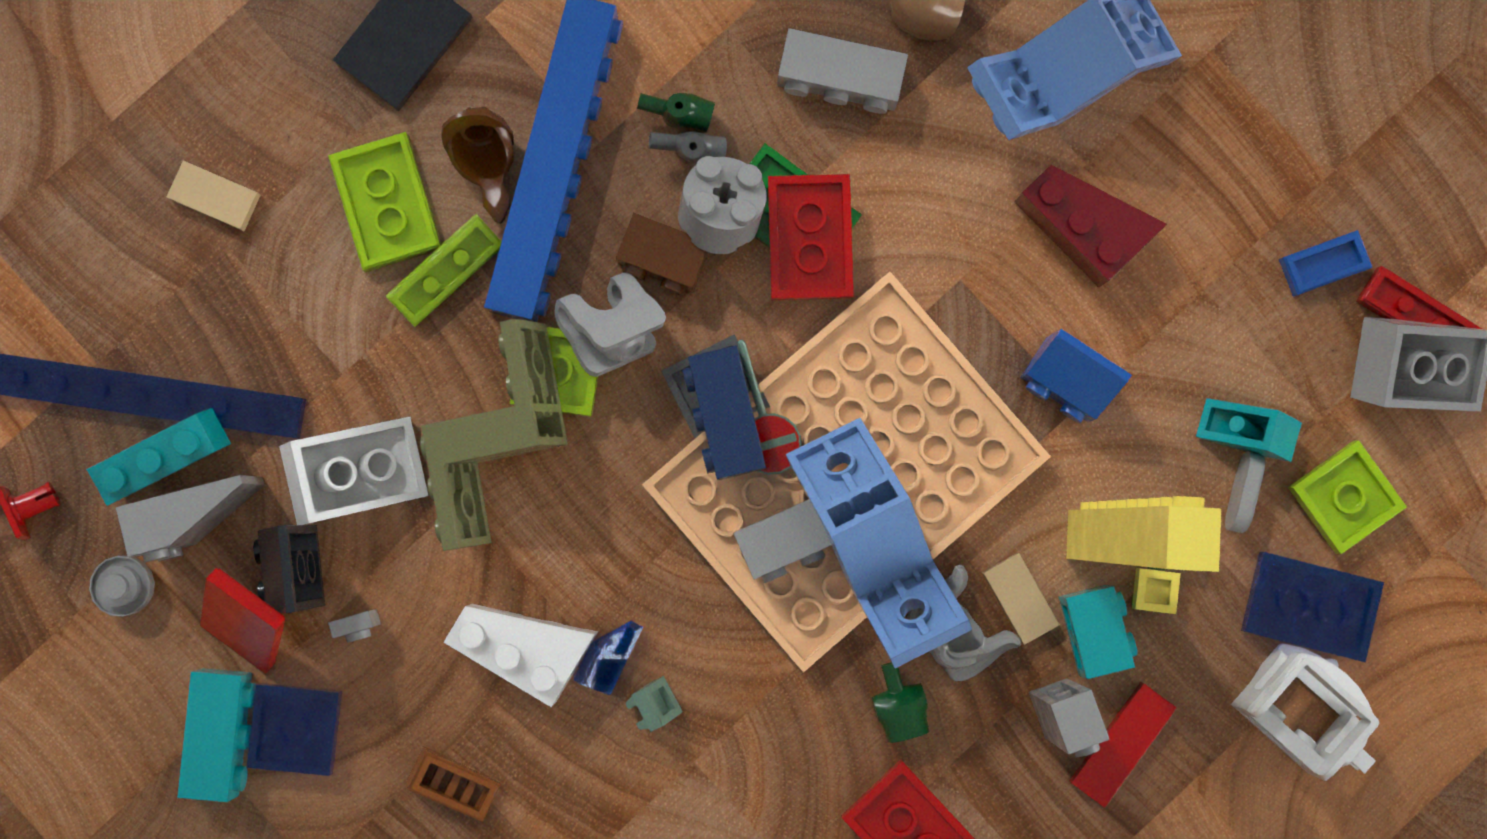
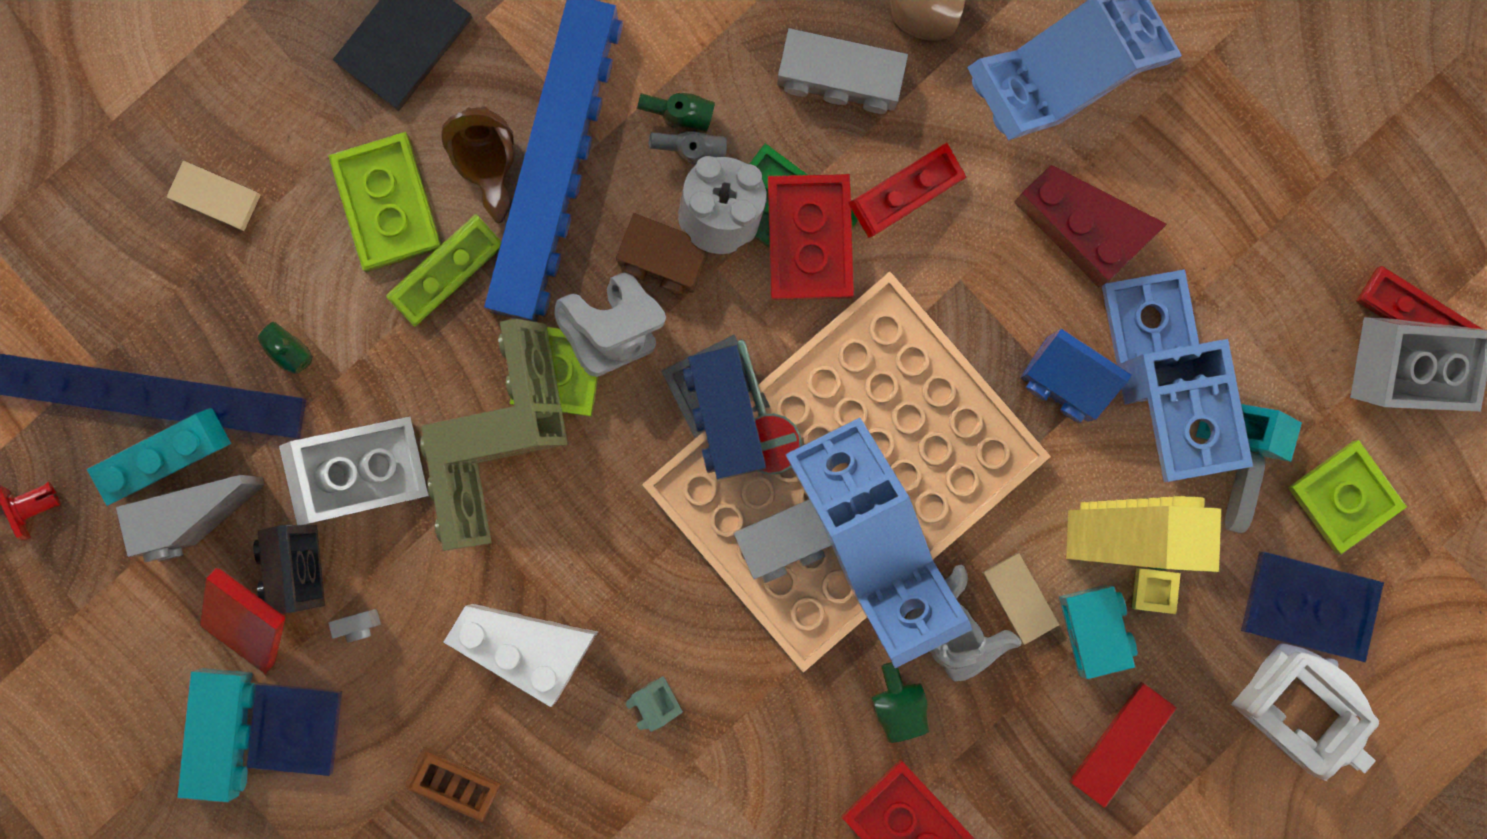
light grey plate [89,556,155,617] -> none
clear blue tile [573,620,643,695] -> none
light grey brick [1029,678,1110,757] -> none
blue tile [1279,230,1373,297] -> none
none -> dark green piece [257,322,313,374]
none -> red tile [848,142,967,238]
none -> medium blue bracket [1102,269,1253,482]

